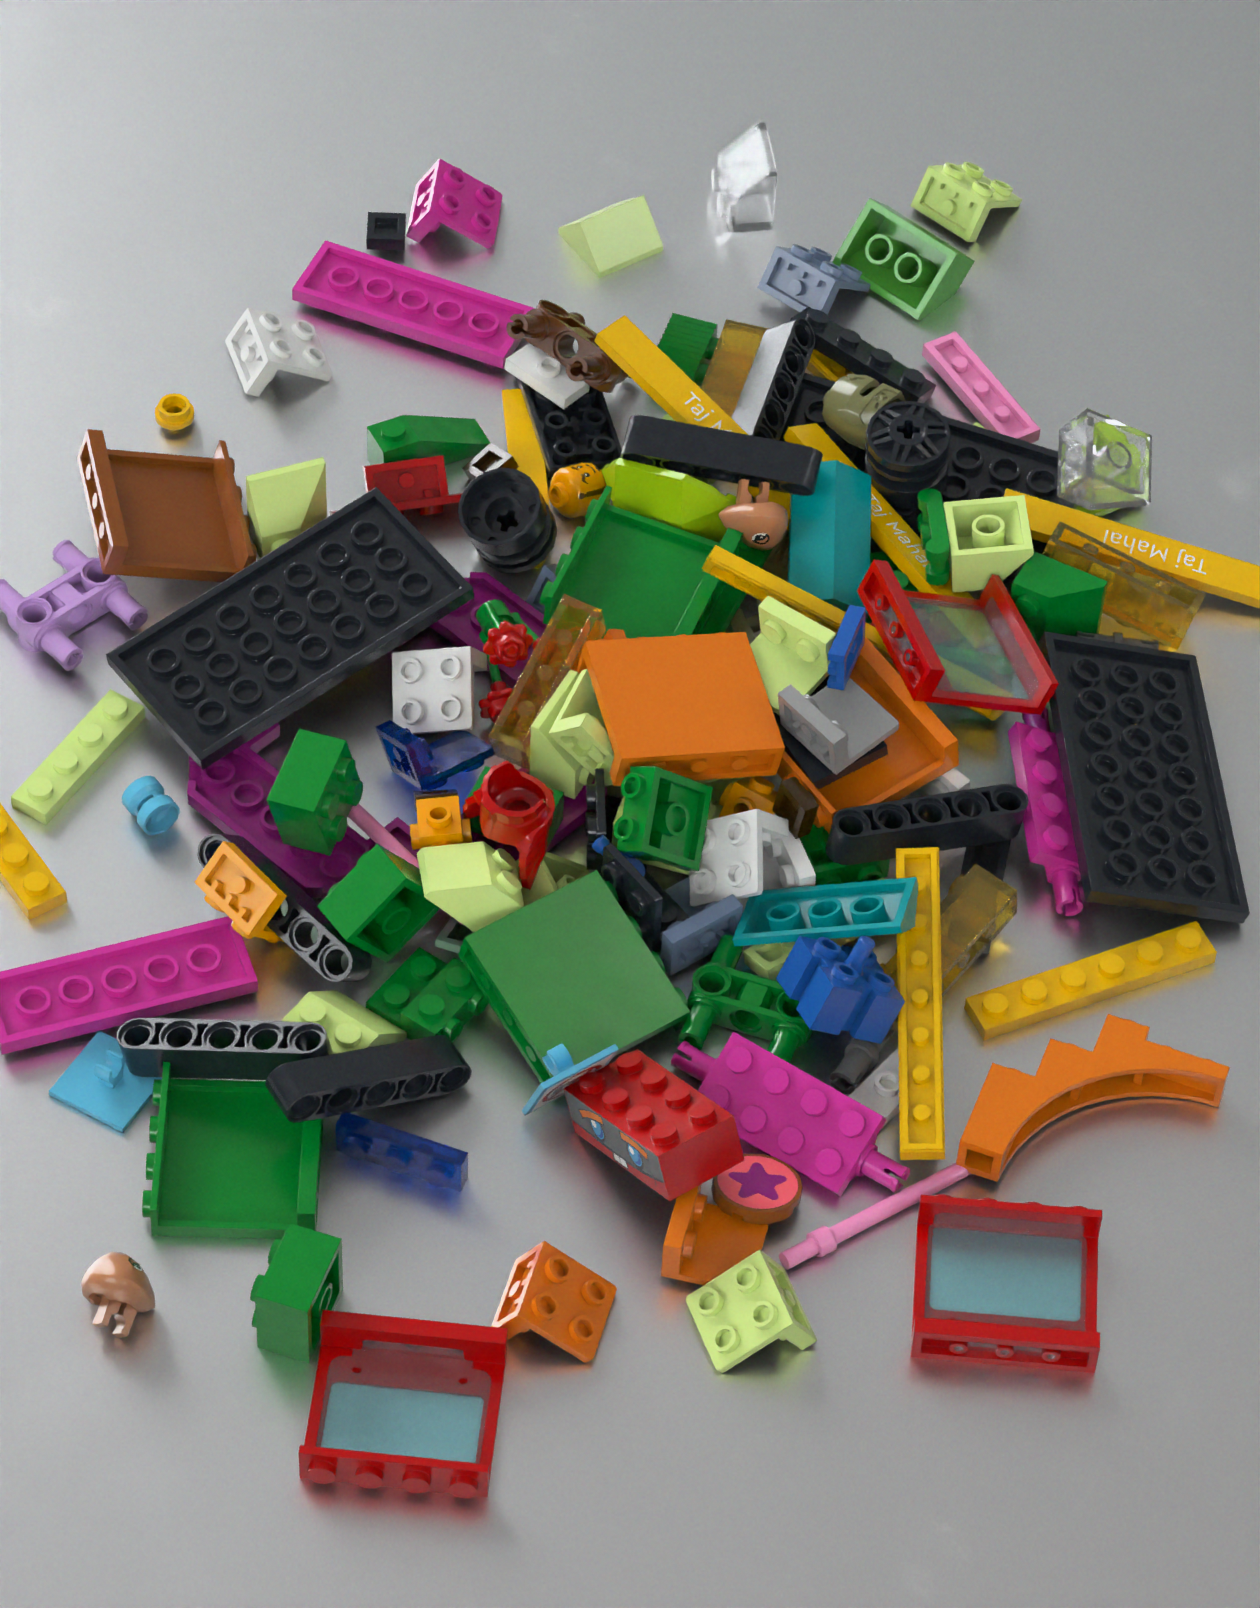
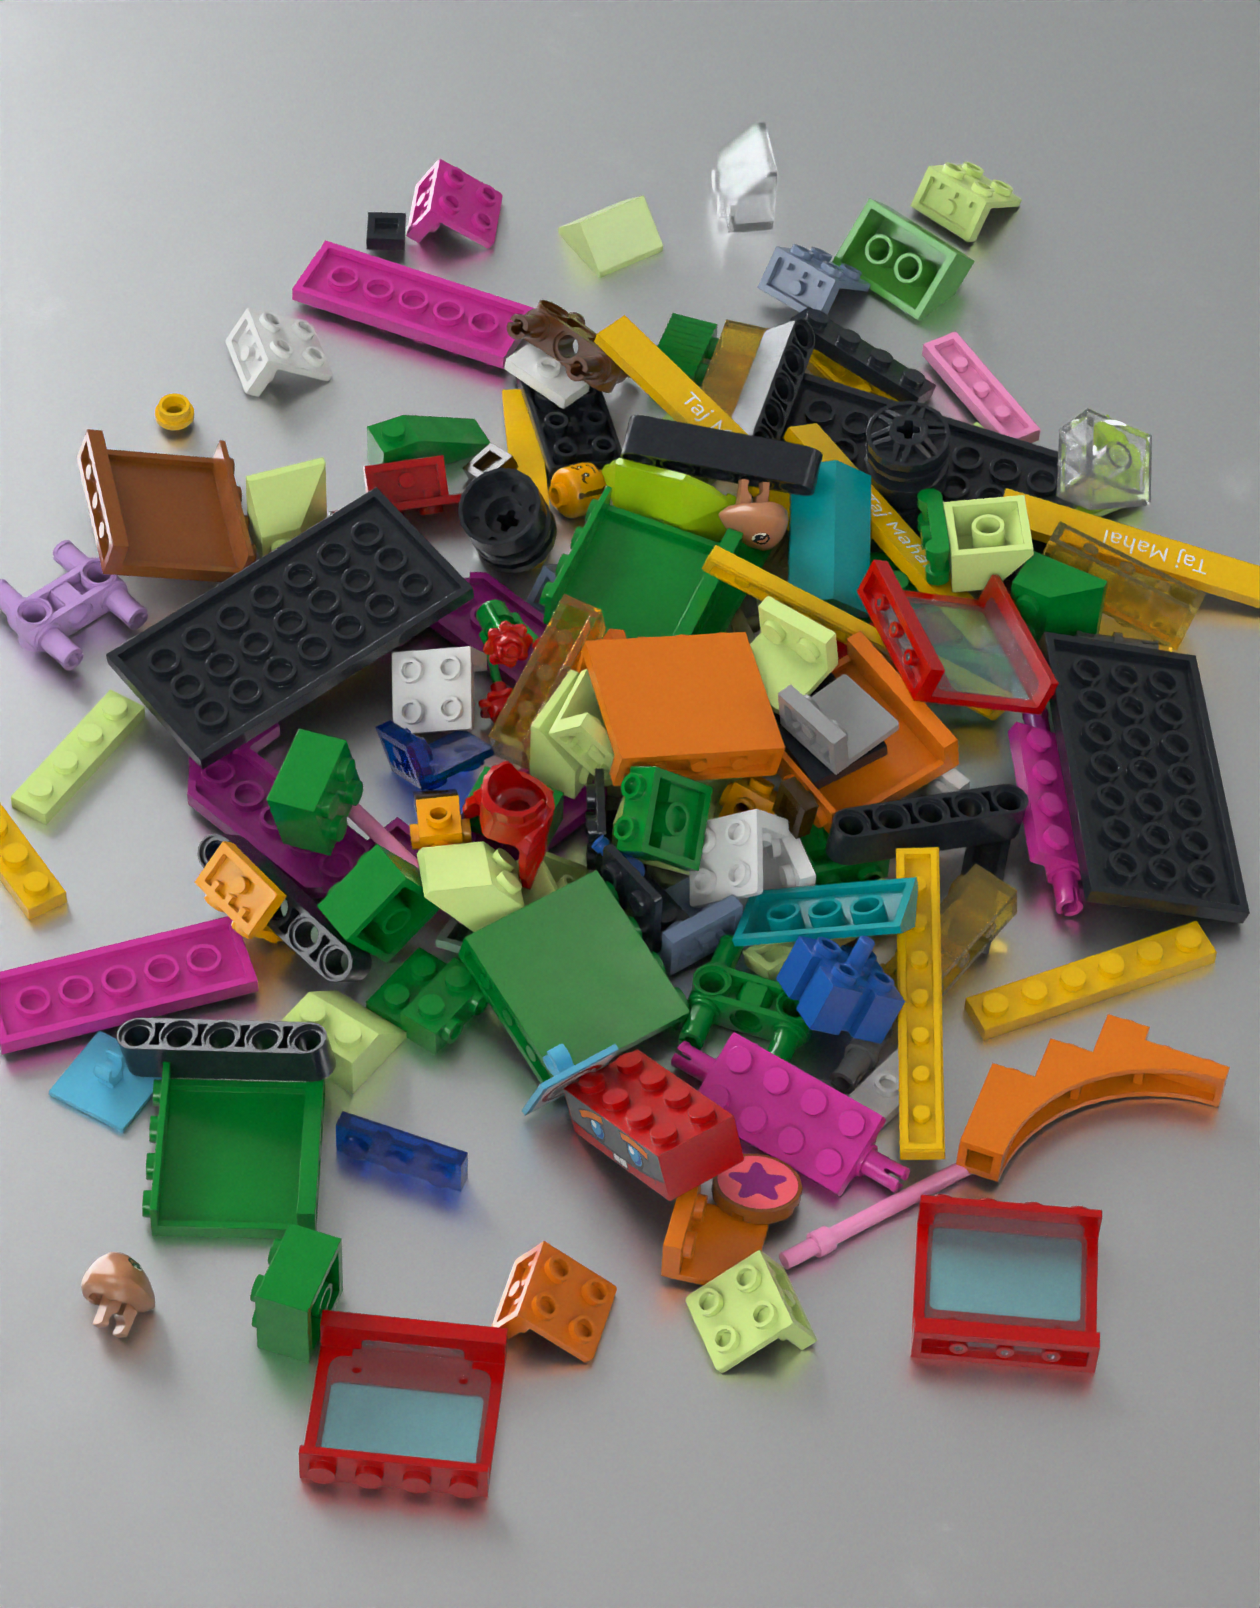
medium azure wheel [122,776,180,835] -> none
black beam [265,1035,472,1123] -> none
olive helmet [822,374,905,451] -> none
blue tile [827,605,866,690] -> none

